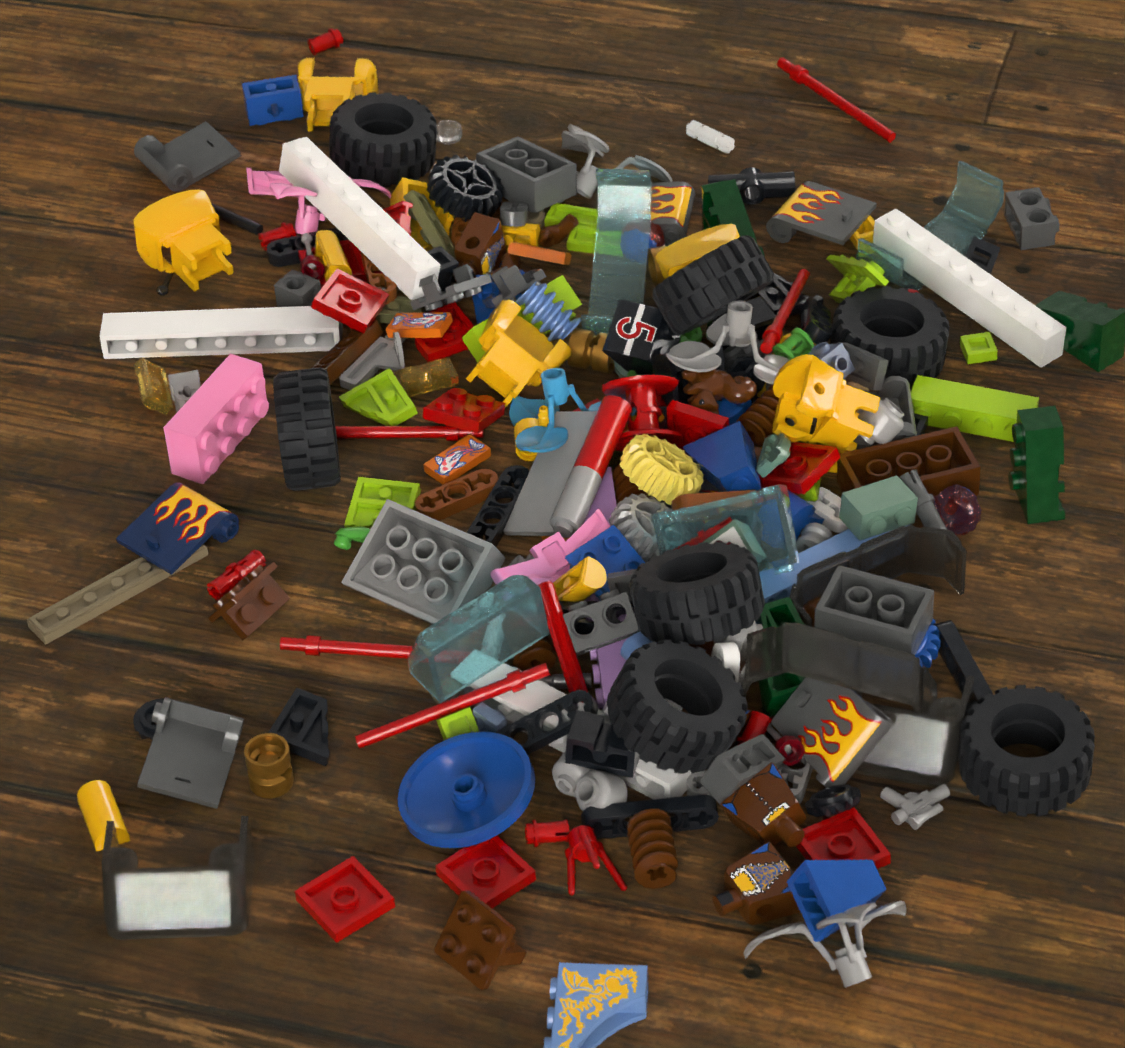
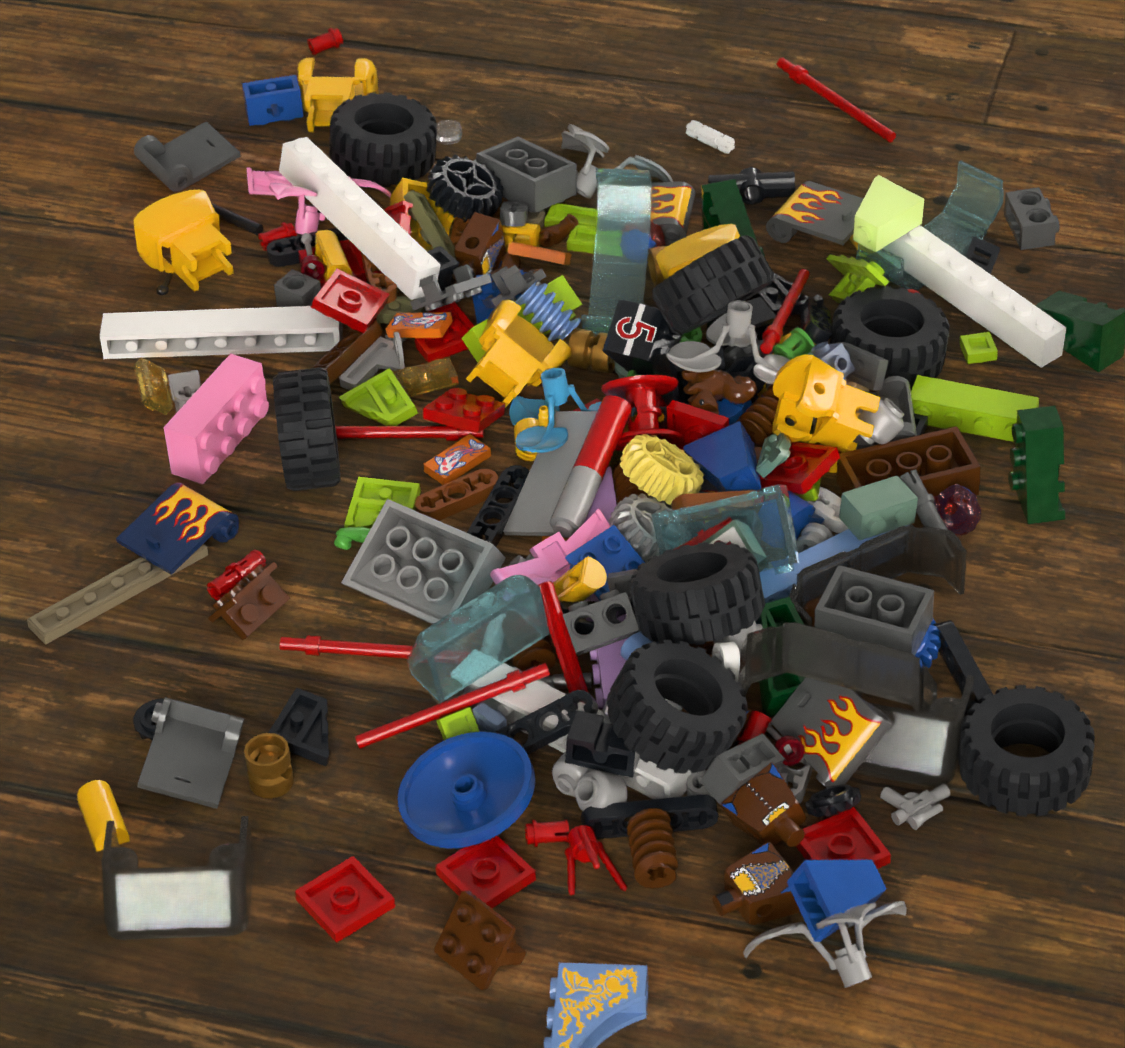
none -> yellowish green slope [853,175,924,252]

